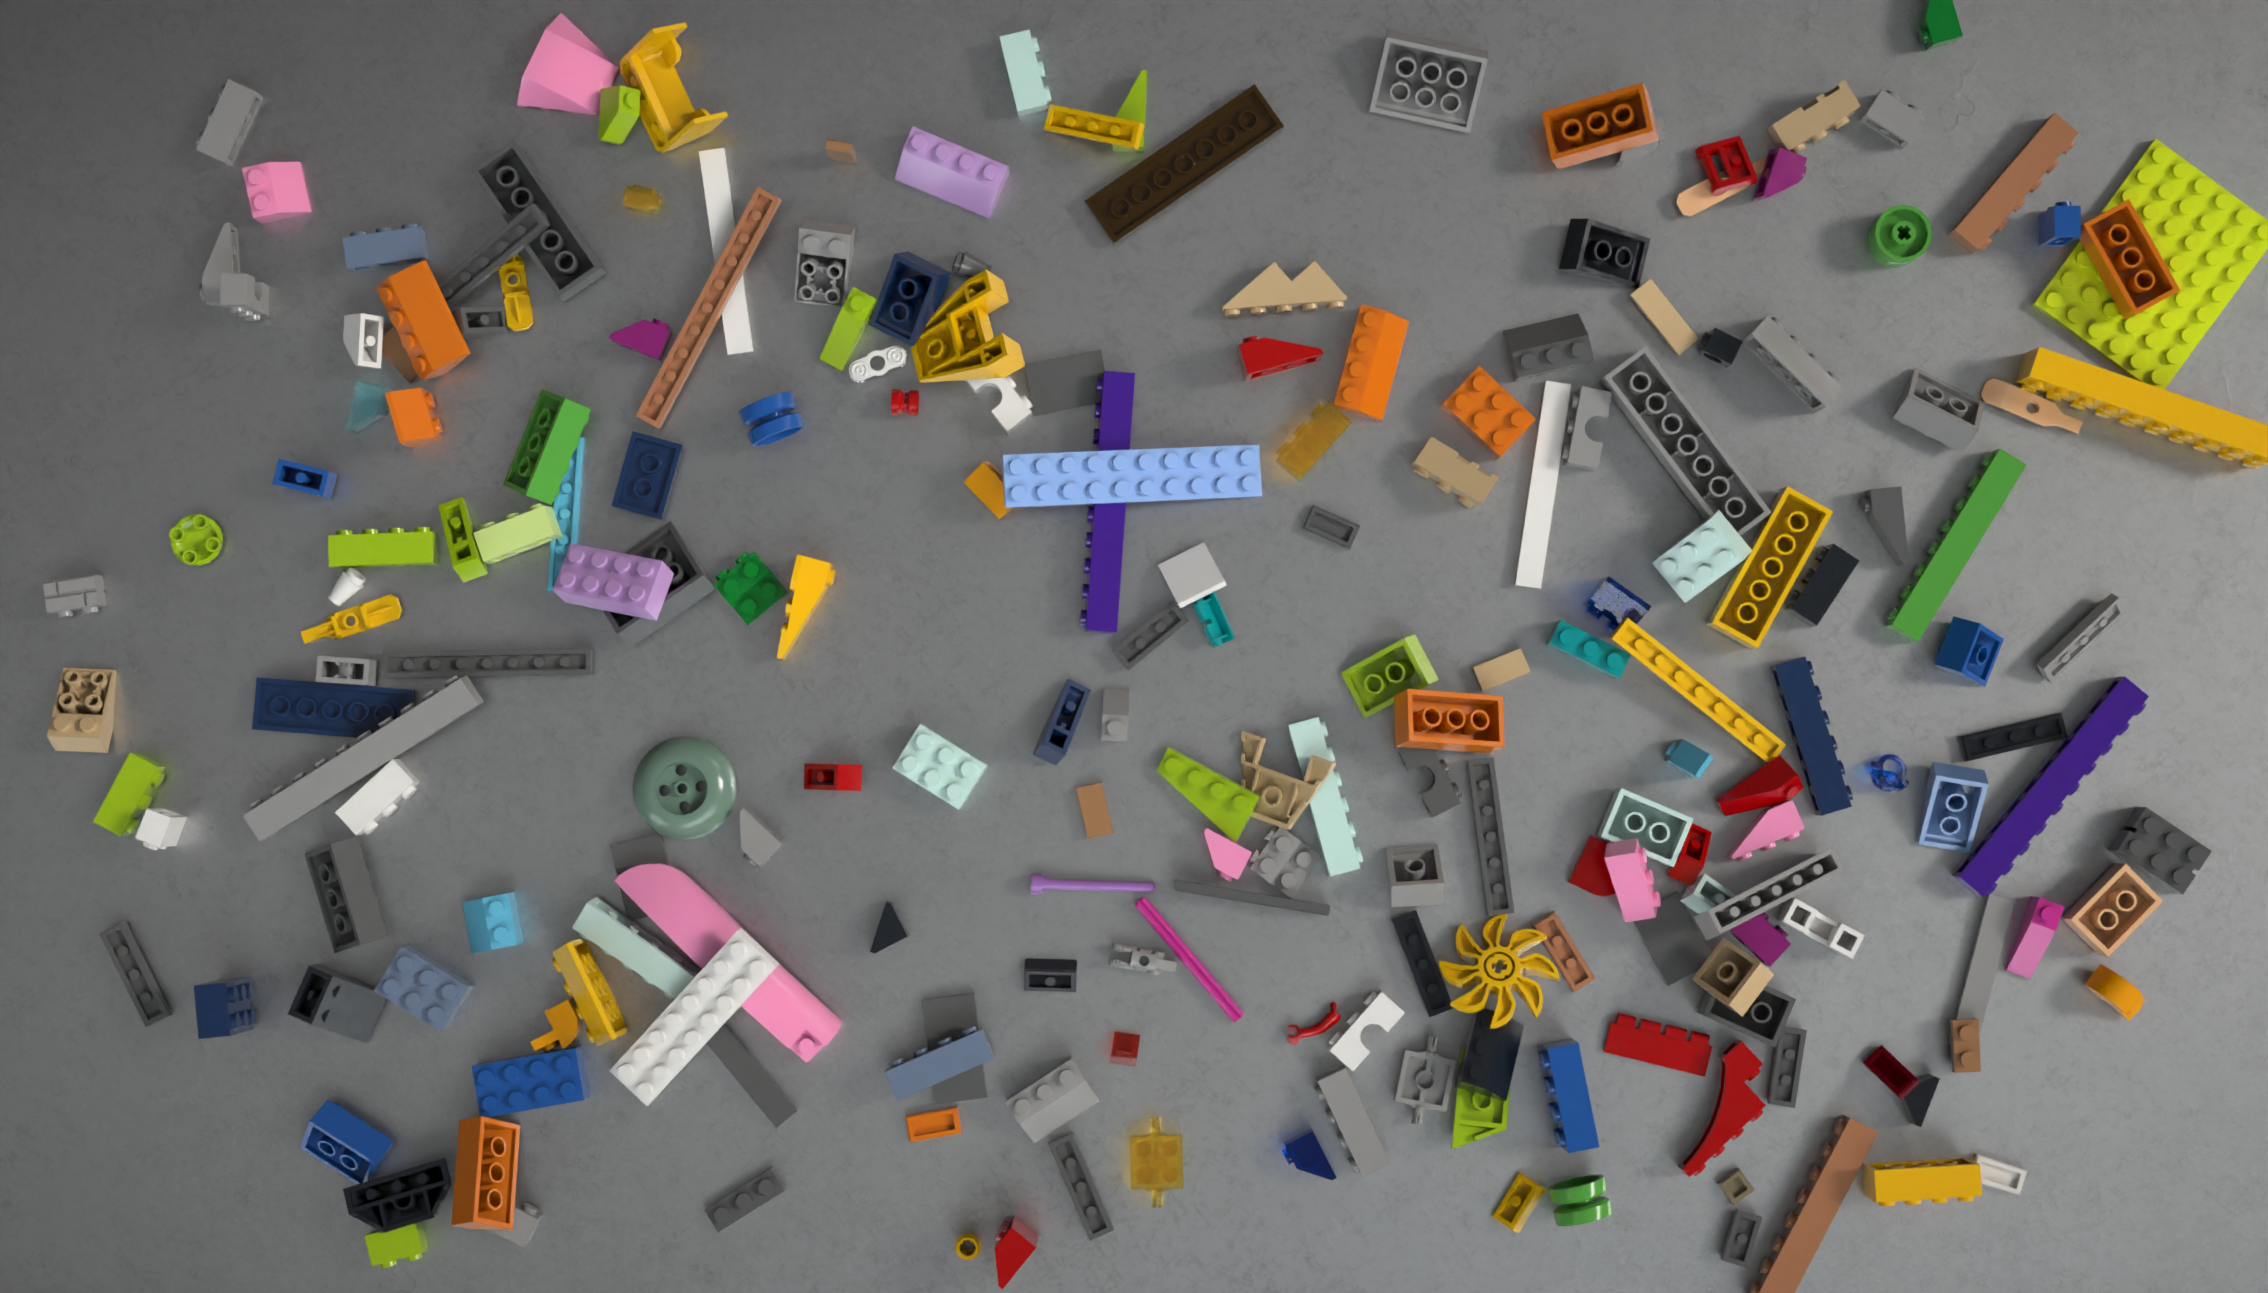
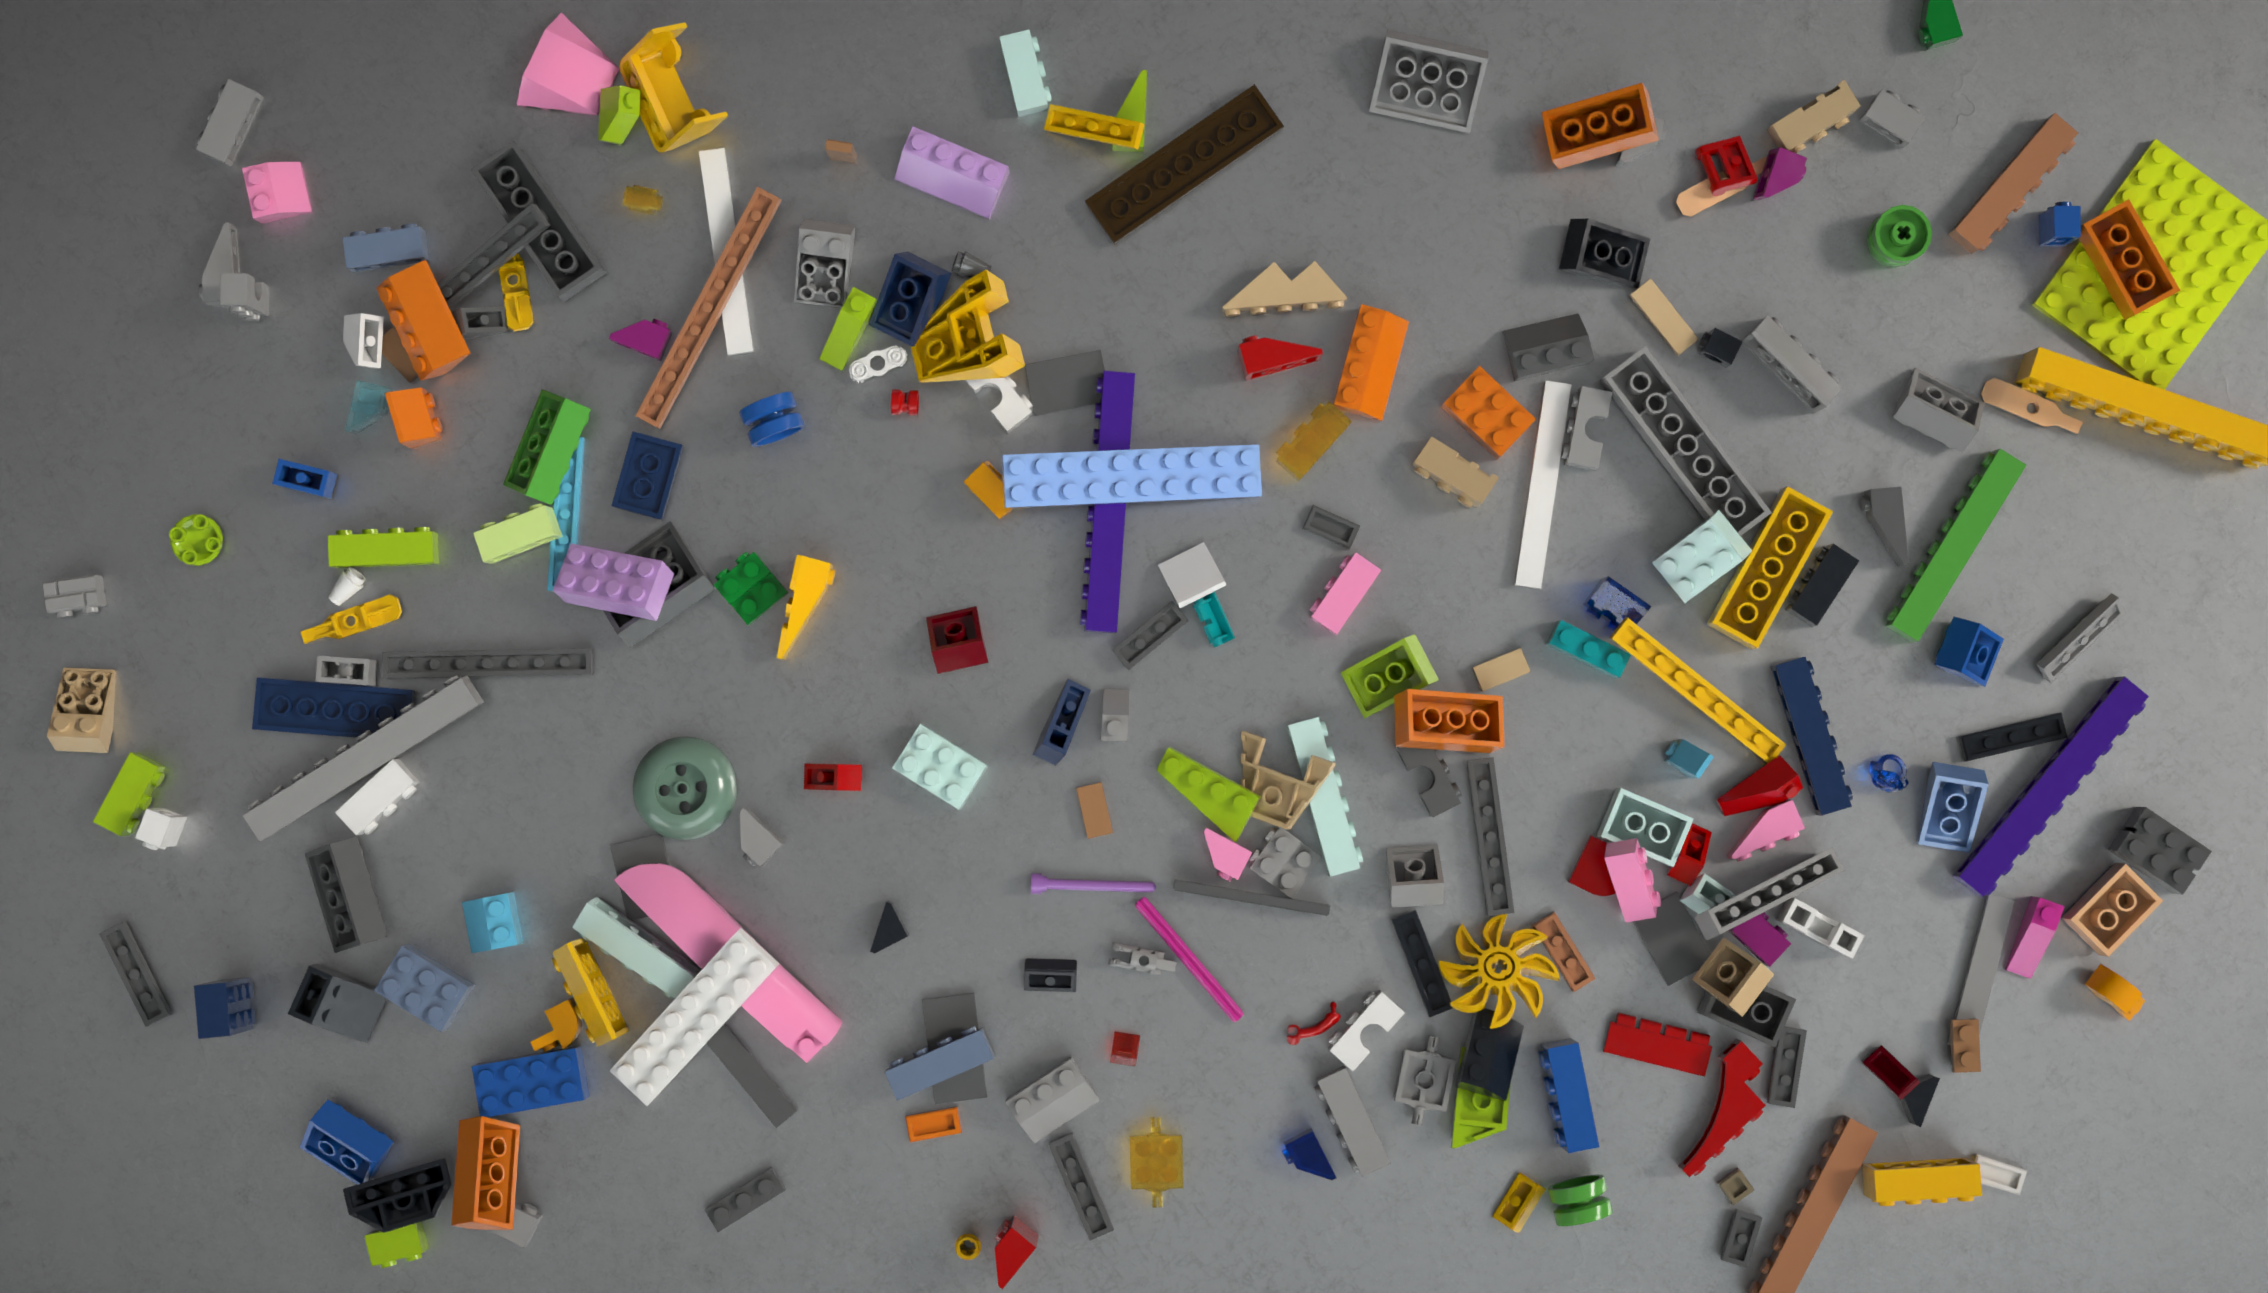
lime slope [438,497,488,582] -> none
none -> dark red slope [926,606,988,674]
none -> bright pink brick [1310,552,1381,635]

